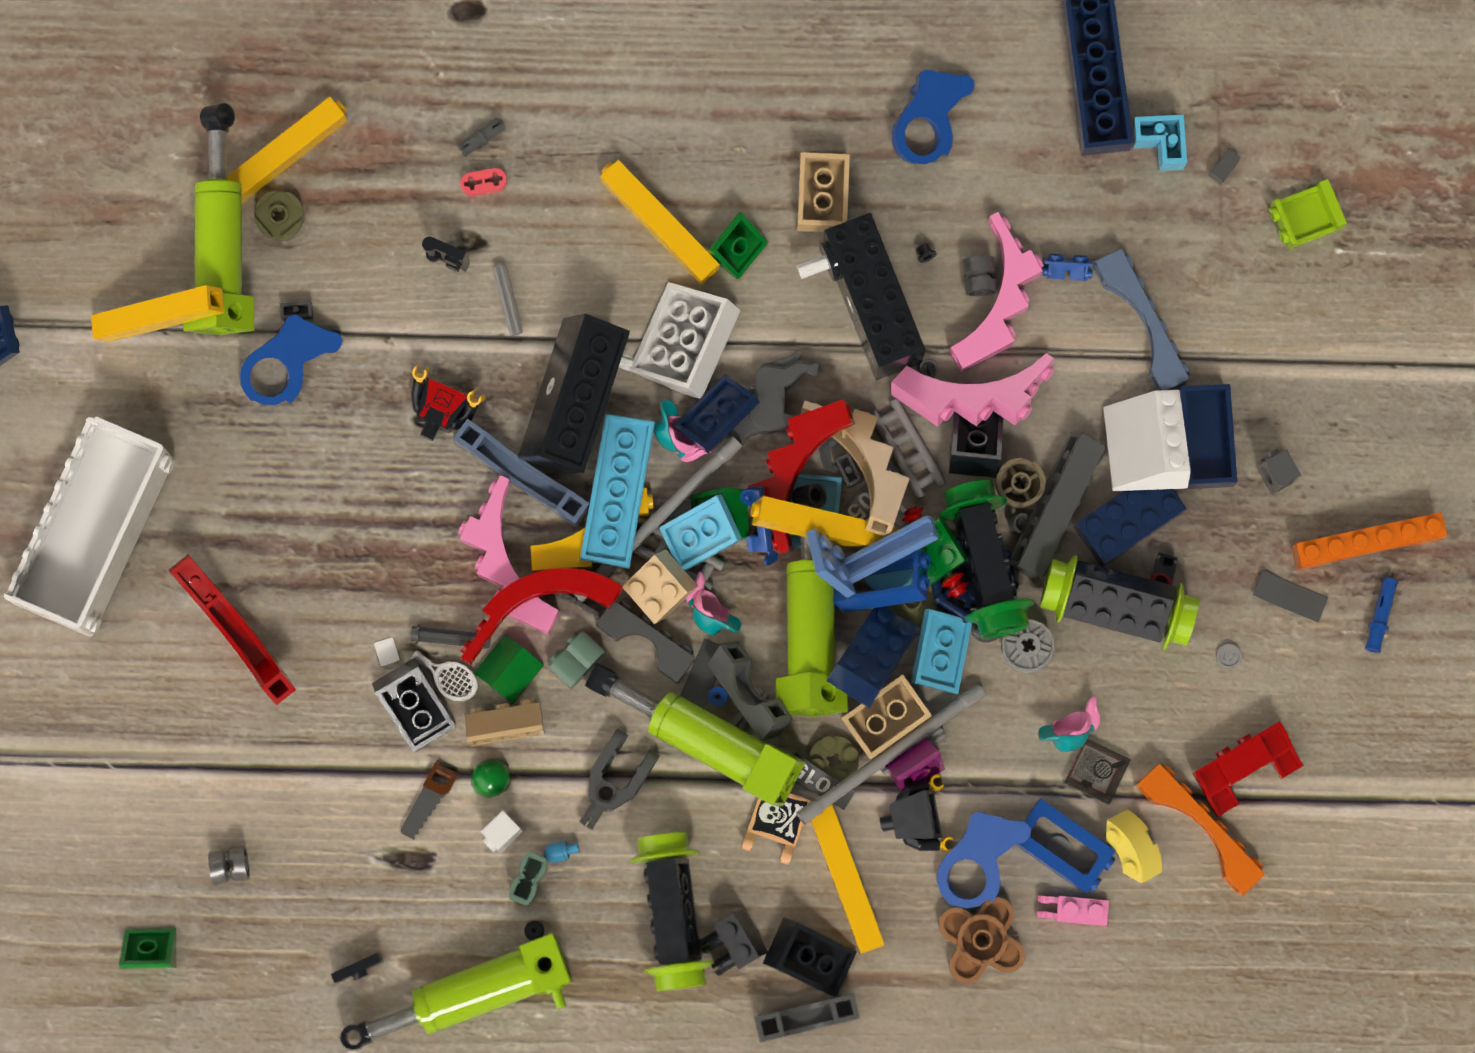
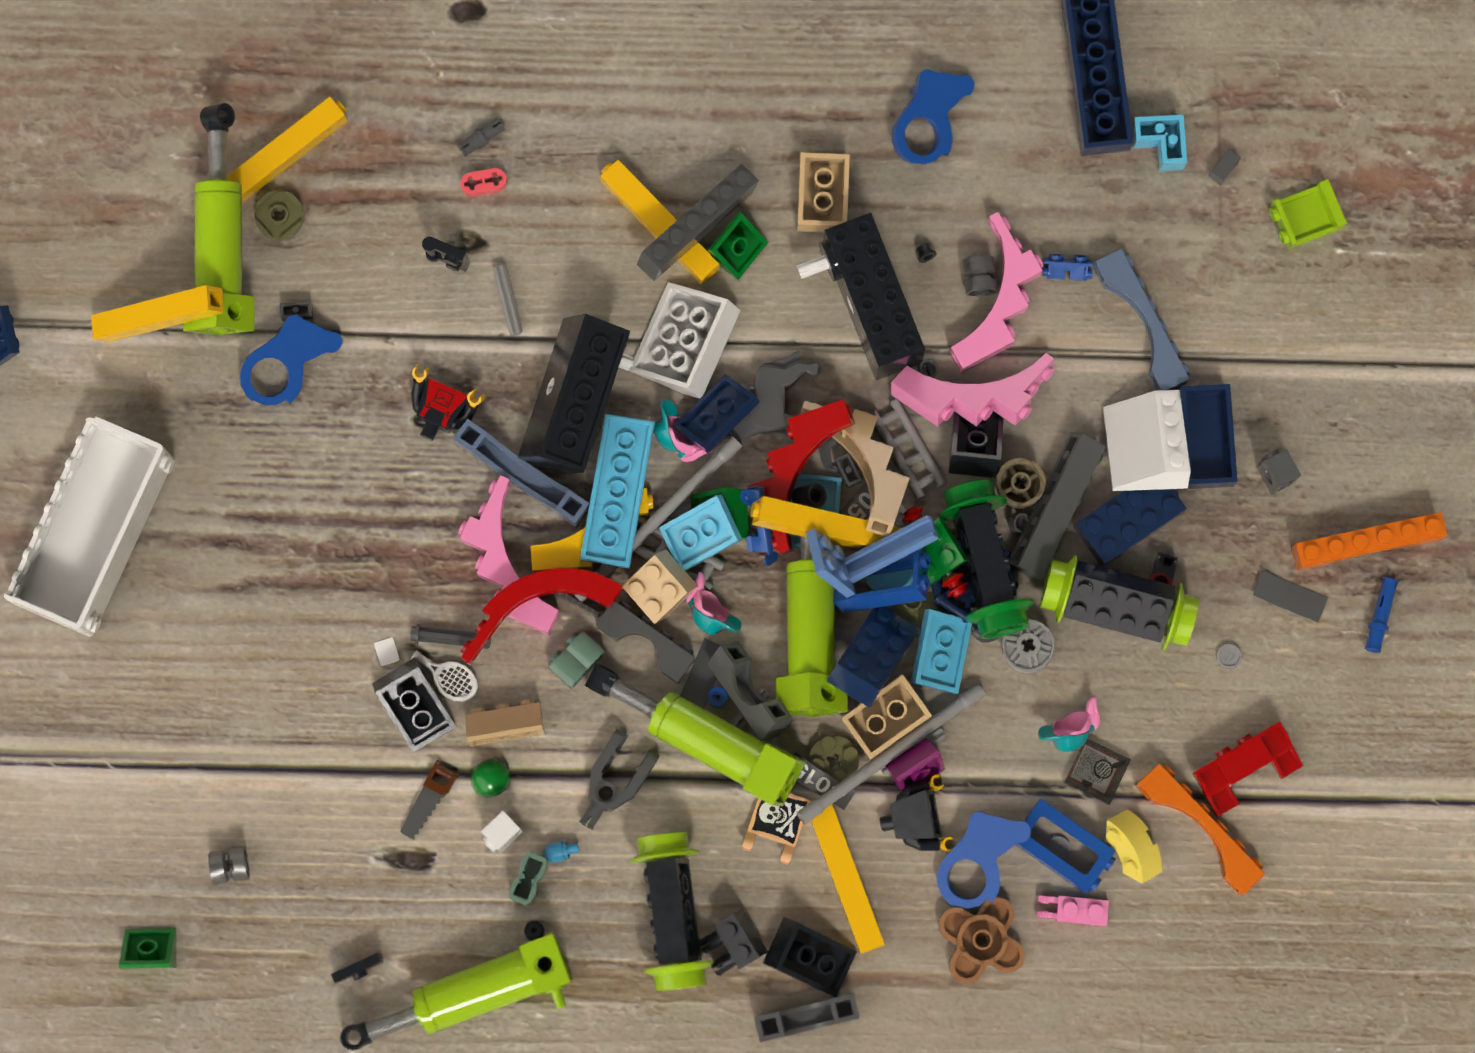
red arch [169,554,296,706] -> none
green slope [474,635,544,705] -> none
none -> dark grey brick [636,164,759,281]

